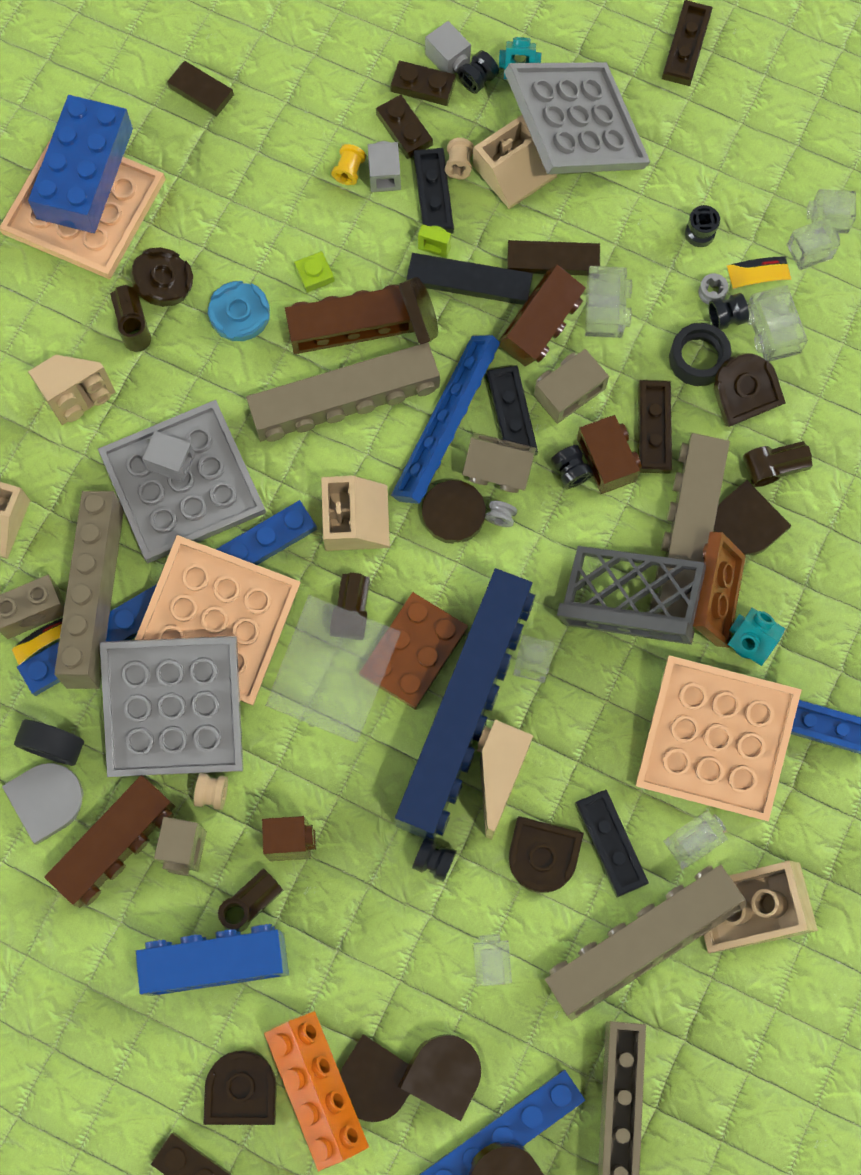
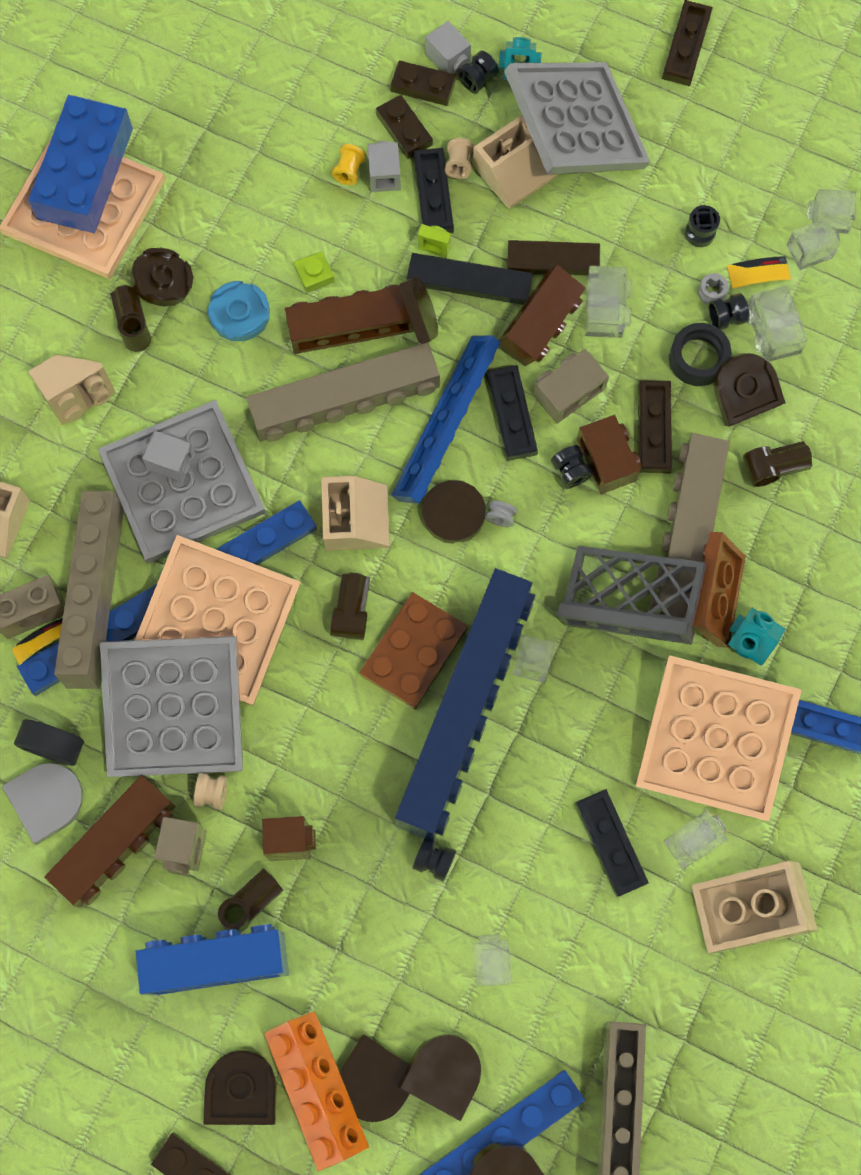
dark brown tile [167,61,234,117] -> none
clear piece [265,595,401,743] -> none
dark tan brick [462,433,536,493] -> none
tan slope [477,720,533,840] -> none
dark brown tile [508,816,584,893] -> none
dark tan brick [545,864,746,1021] -> none
dark brown tile [713,480,791,556] -> none

